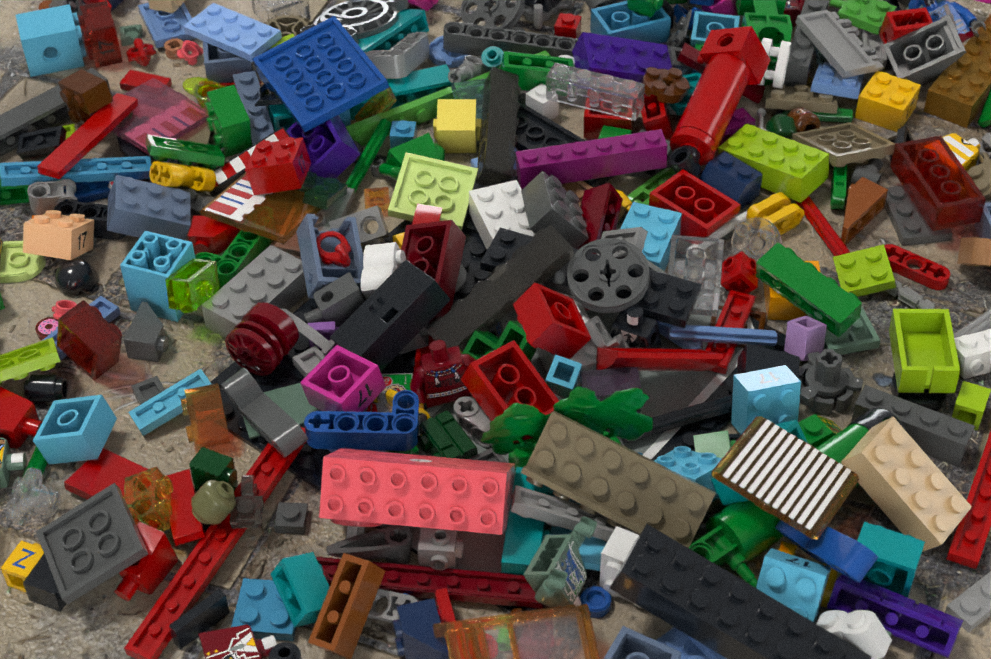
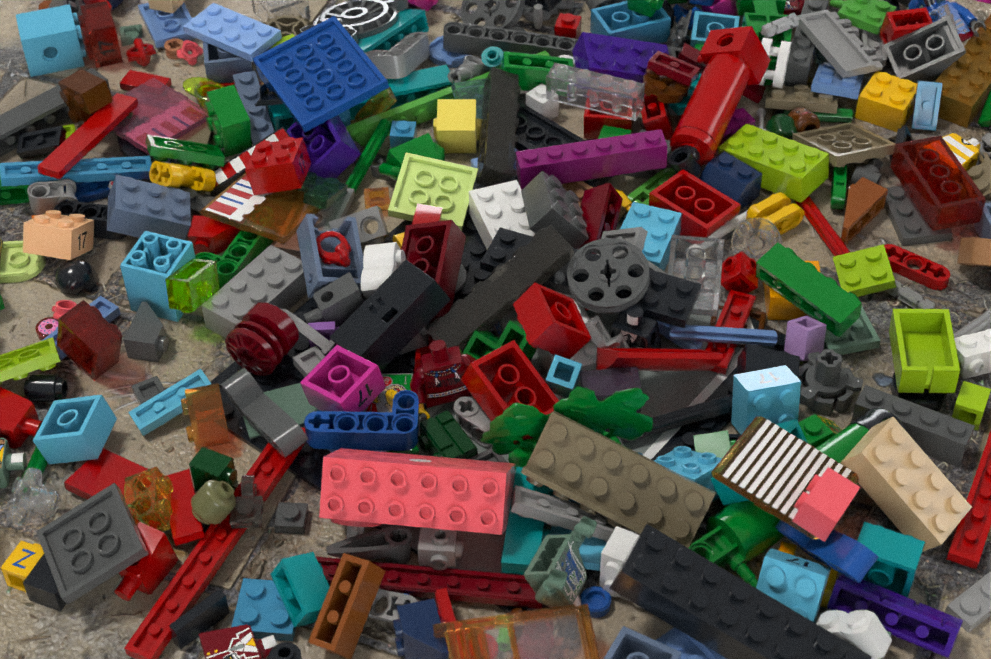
none -> dark red plate [647,51,701,86]
none -> light grey axle [761,13,800,38]
none -> coral brick [792,467,860,542]
none -> dark azure plate [911,80,943,131]

